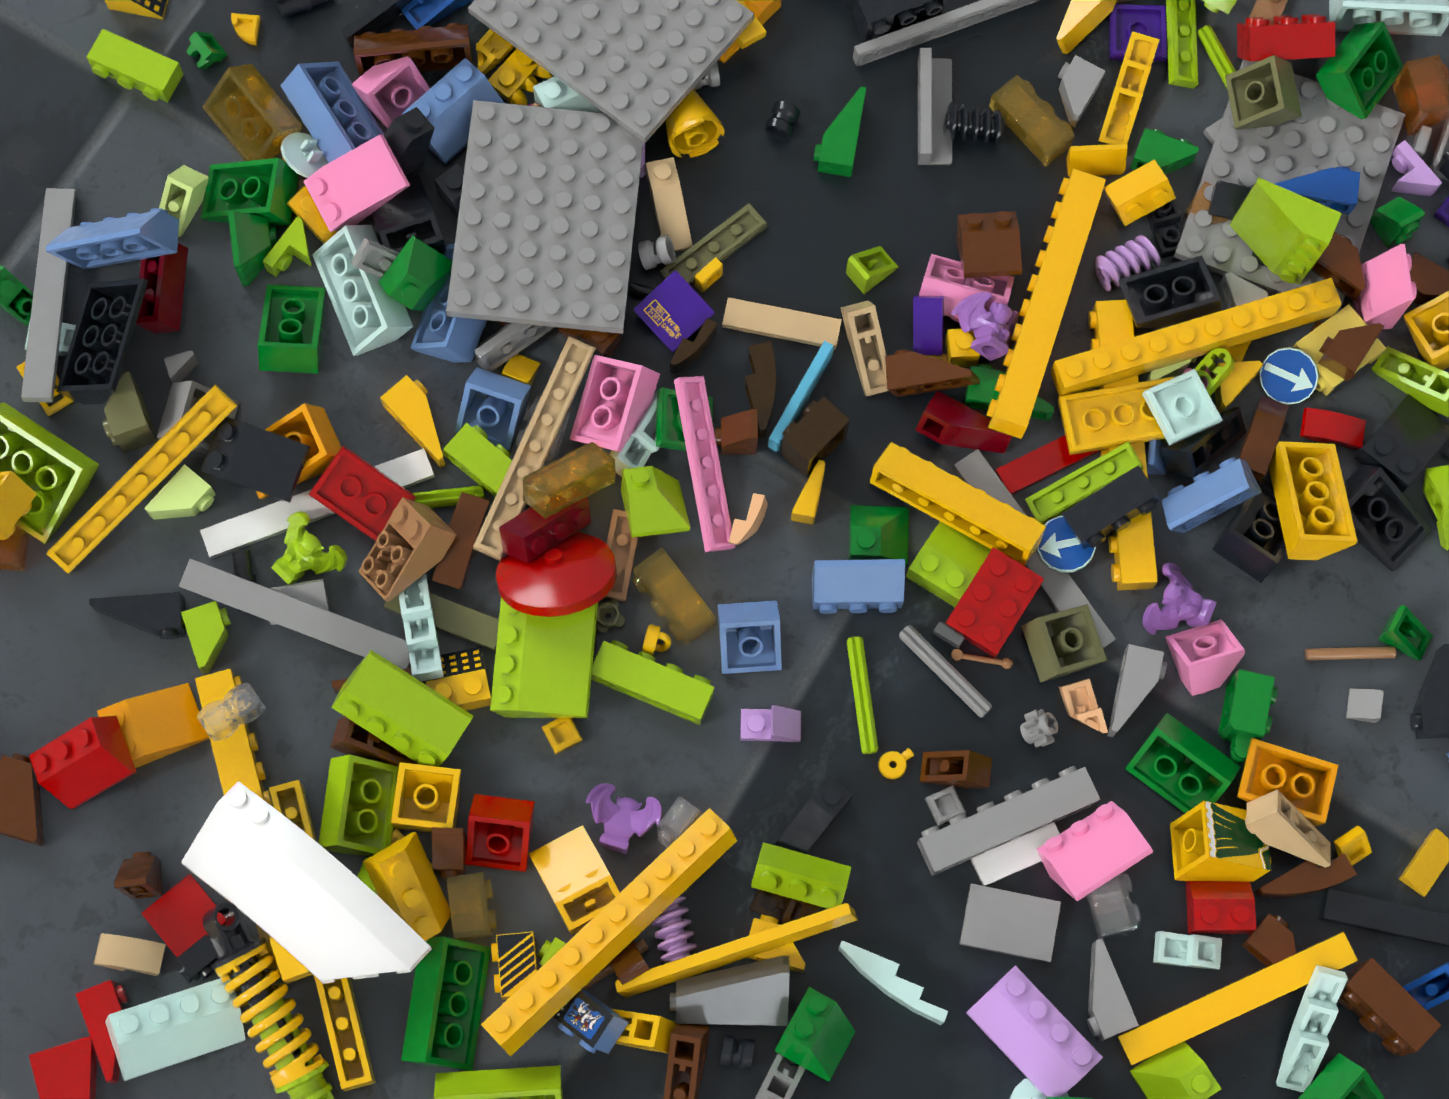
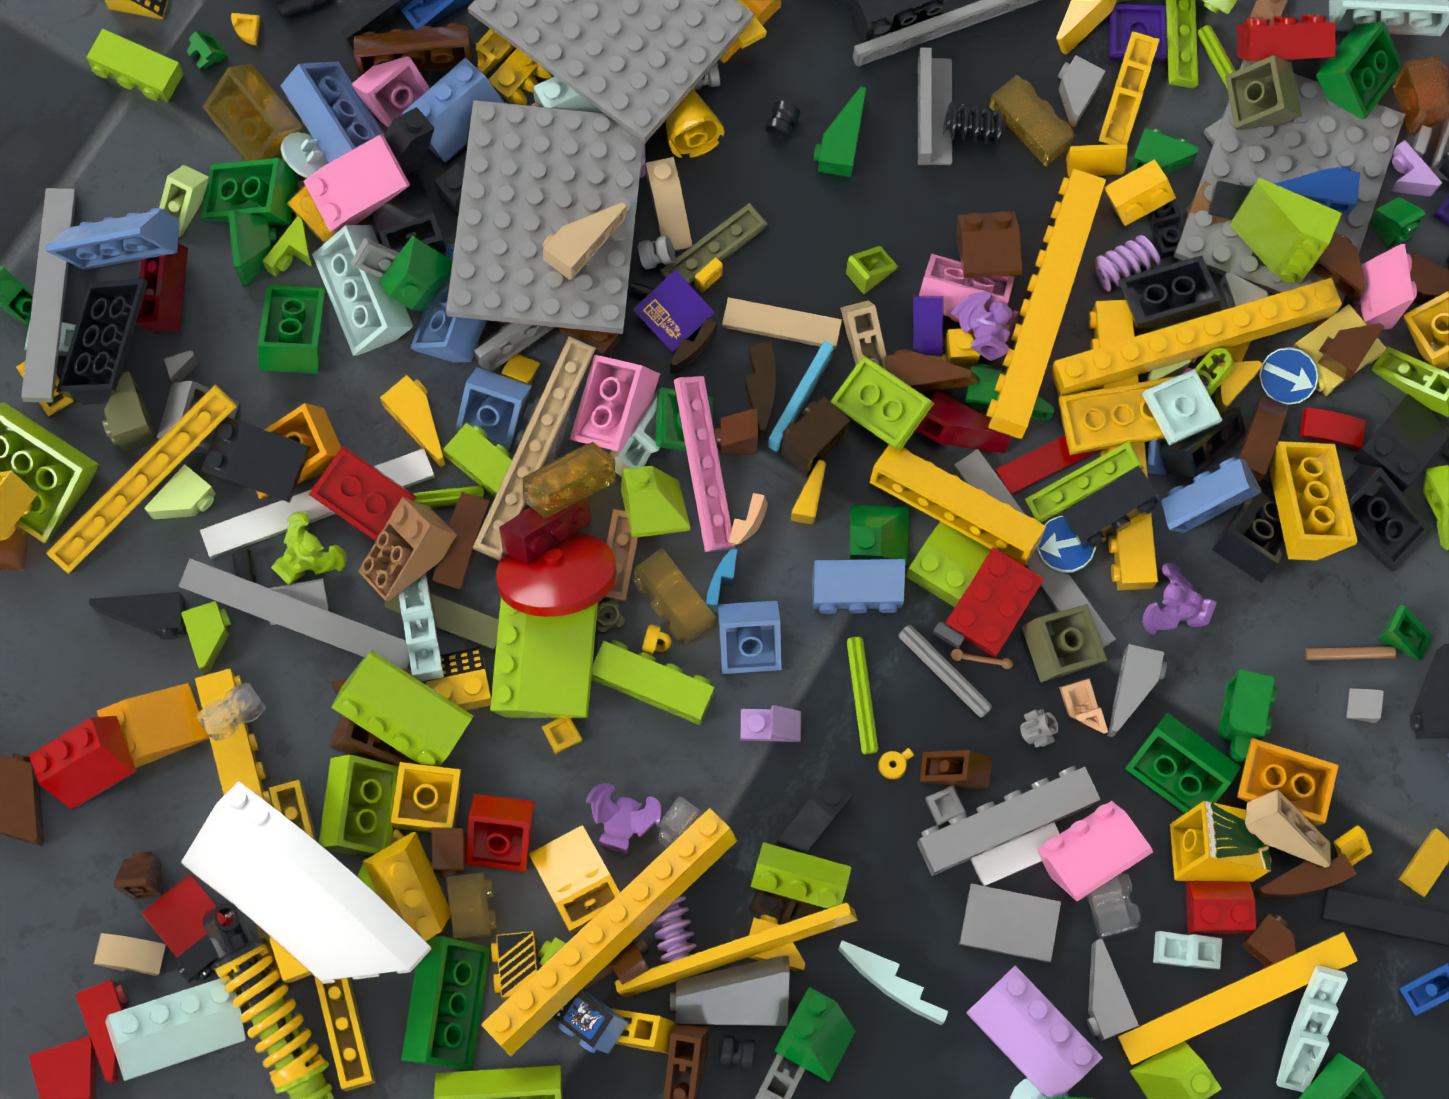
bright pink slope [1166,619,1245,696] -> none
reddish brown brick [1338,958,1442,1057] -> none
none -> tan slope [542,202,627,280]
none -> dark azure slope [705,548,737,612]
none -> lime tile [830,355,934,452]

